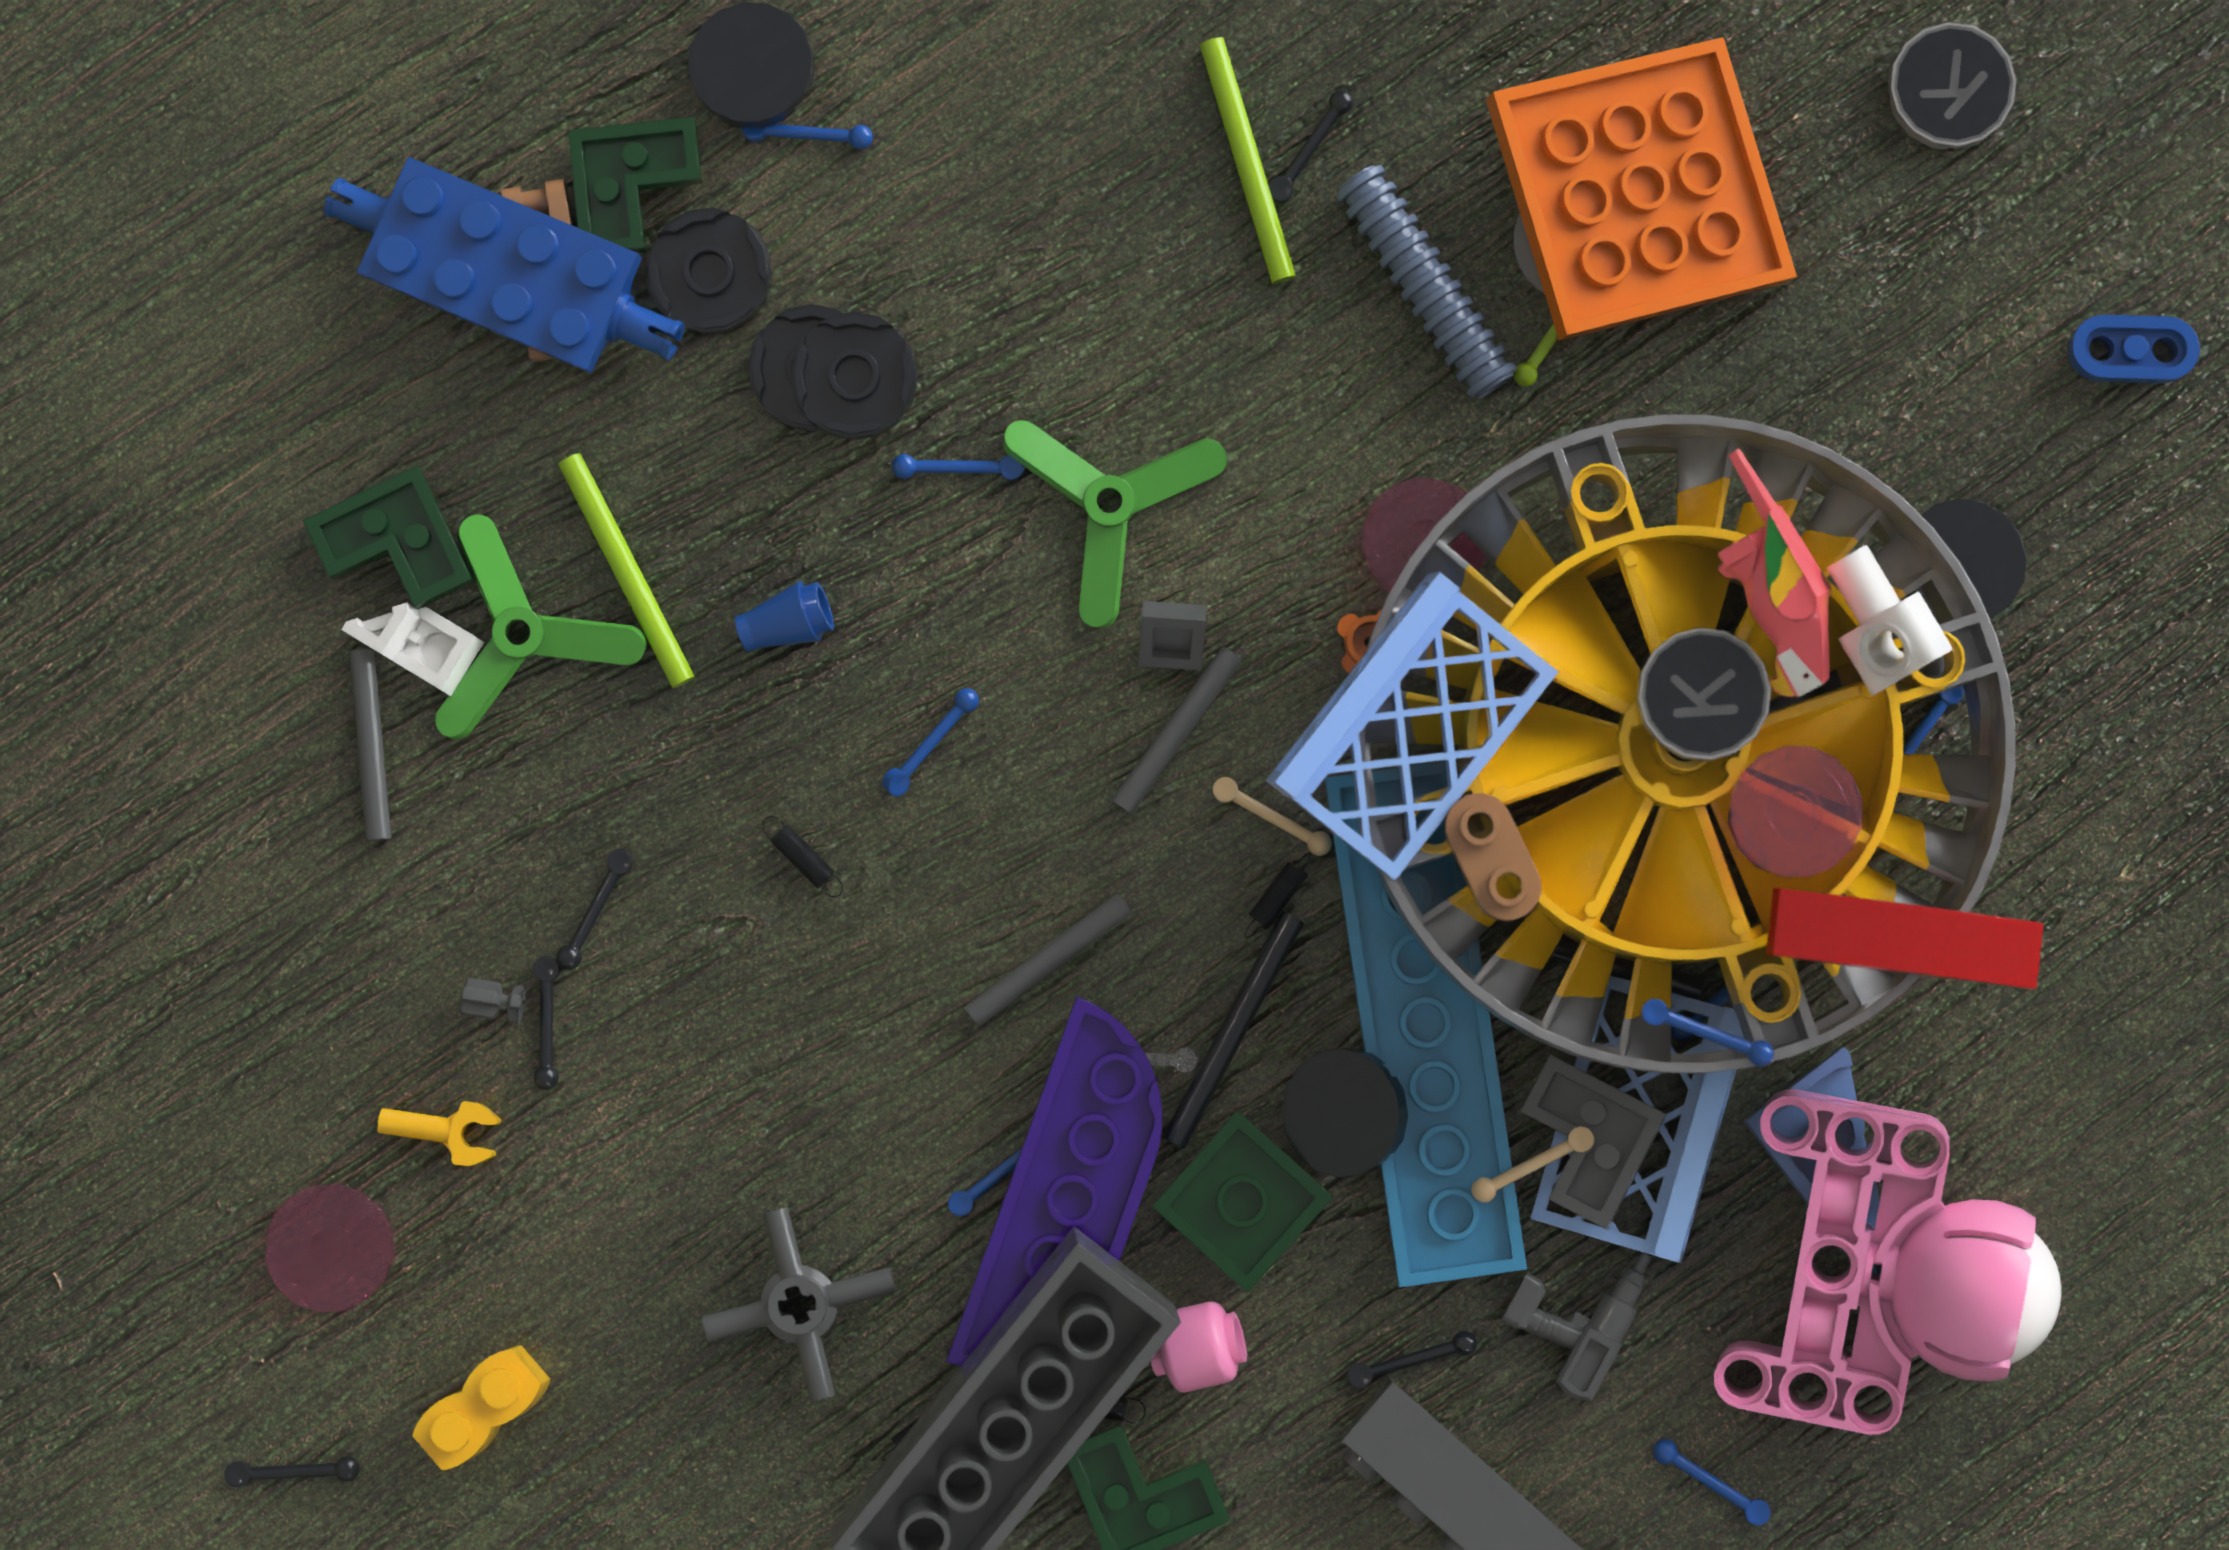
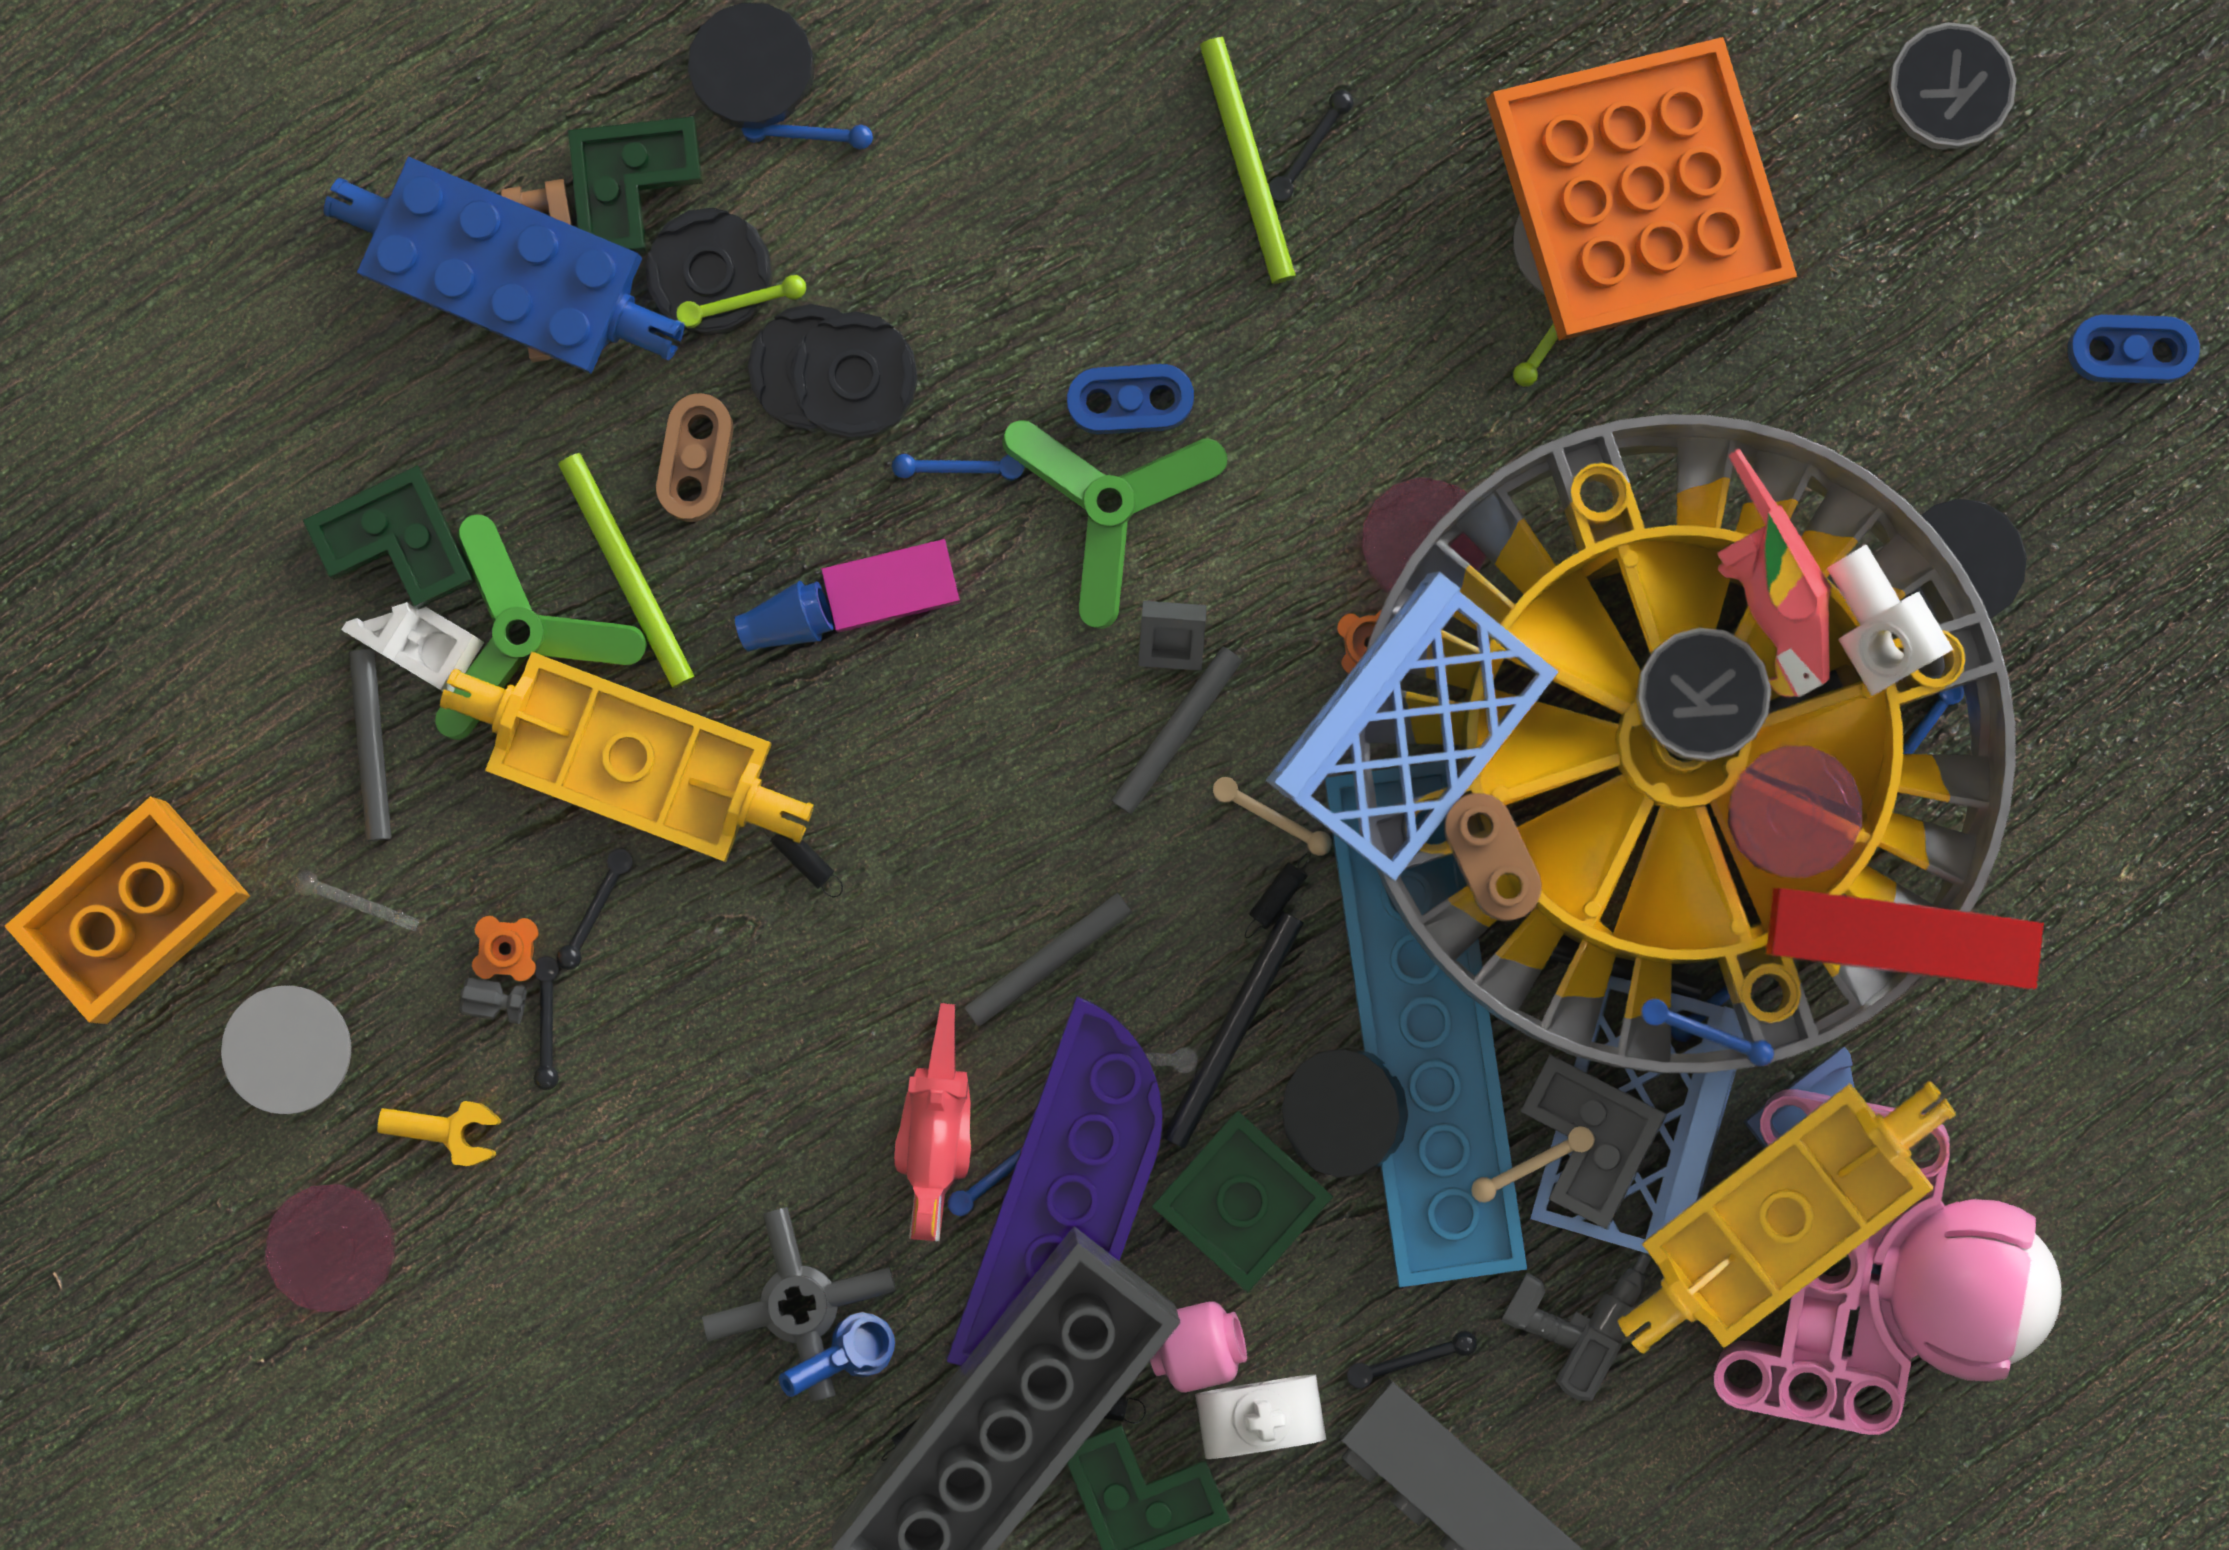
black hinge [225,1456,360,1488] -> none
yellow brick [412,1345,551,1470] -> none
blue hinge [882,688,979,796] -> none
sand blue piece [1335,165,1517,400] -> none
blue hinge [1653,1439,1771,1525] -> none
none -> light orange brick [4,796,250,1024]
none -> light grey piece [221,986,351,1114]
none -> clear hinge [293,870,420,932]
none -> yellow plate [440,652,814,863]
none -> orange plate [472,916,539,981]
none -> medium nougat plate [656,393,733,522]
none -> lime hinge [676,275,806,328]
none -> blue plate [779,1312,895,1397]
none -> dark pink tile [821,539,960,633]
none -> coral animal [894,1003,971,1241]
none -> blue plate [1067,364,1194,434]
none -> white beam [1195,1375,1326,1459]
none -> yellow plate [1618,1081,1956,1354]

